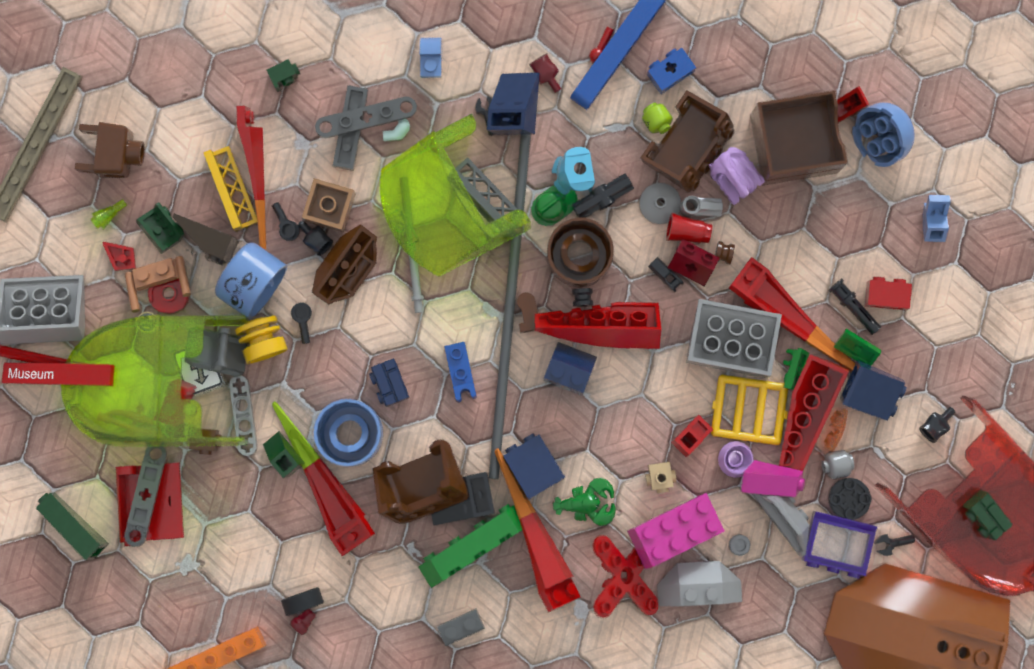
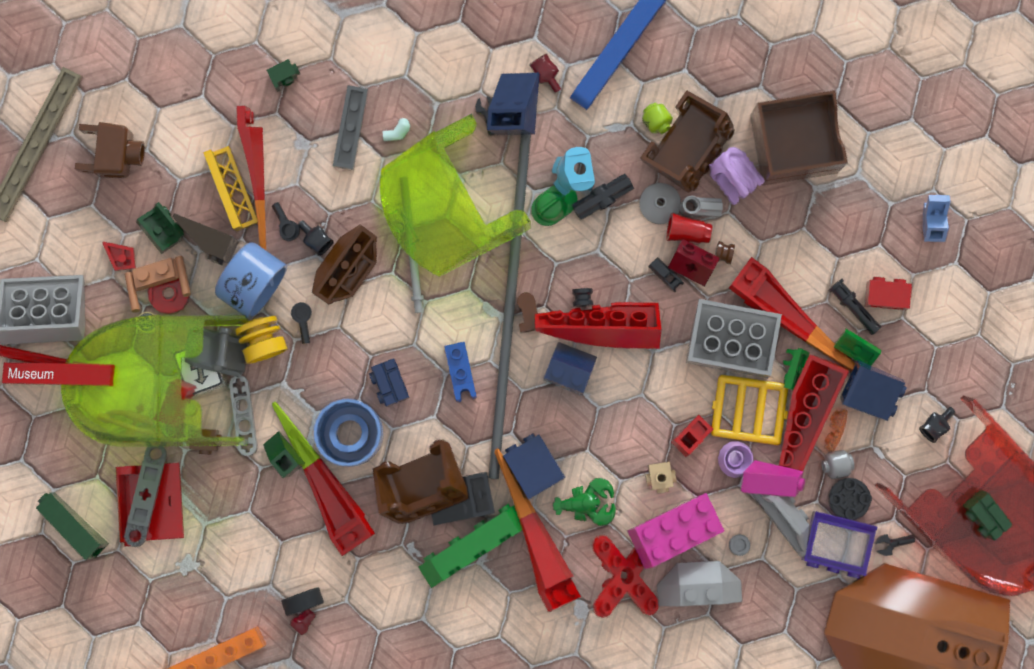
clear neon green cone [90,199,127,230] -> none
medium nougat brick [302,178,356,233] -> none
dark grey piece [315,97,417,138] -> none
medium blue brick [420,38,442,78] -> none
dark grey brick [437,608,485,646] -> none
dark grey fence [448,157,525,238] -> none
reddish brown piece [547,217,614,287] -> none
red bar [589,27,614,64] -> none
blue brick [647,48,696,94] -> none
red slope [837,86,869,123] -> none
medium blue cylinder [852,102,915,167] -> none

